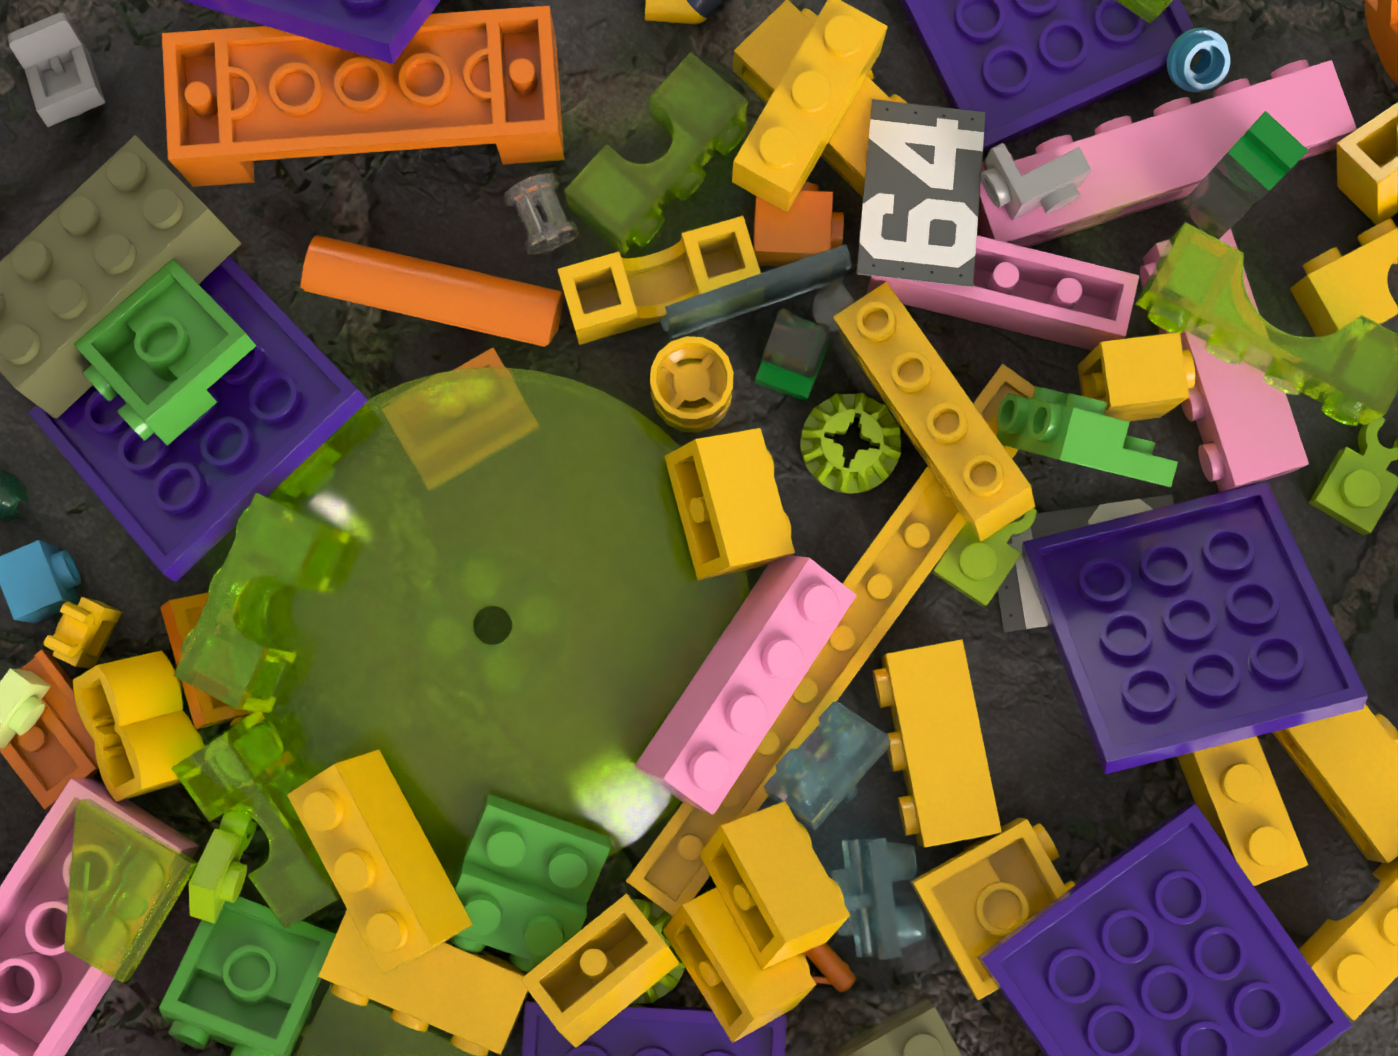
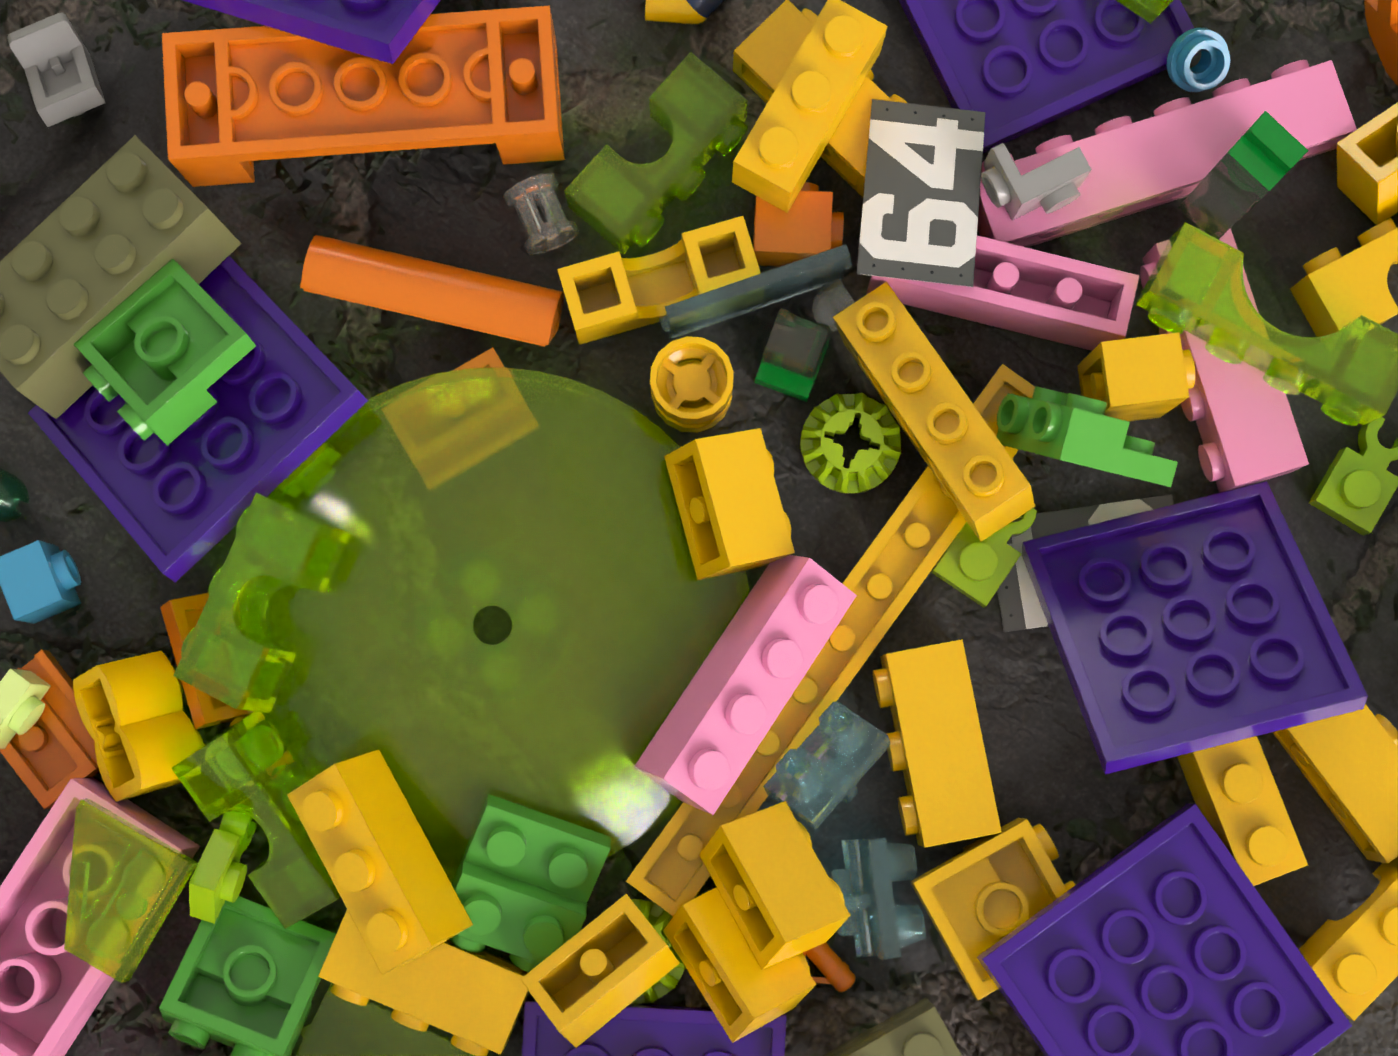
yellow plate [44,597,122,669] -> none

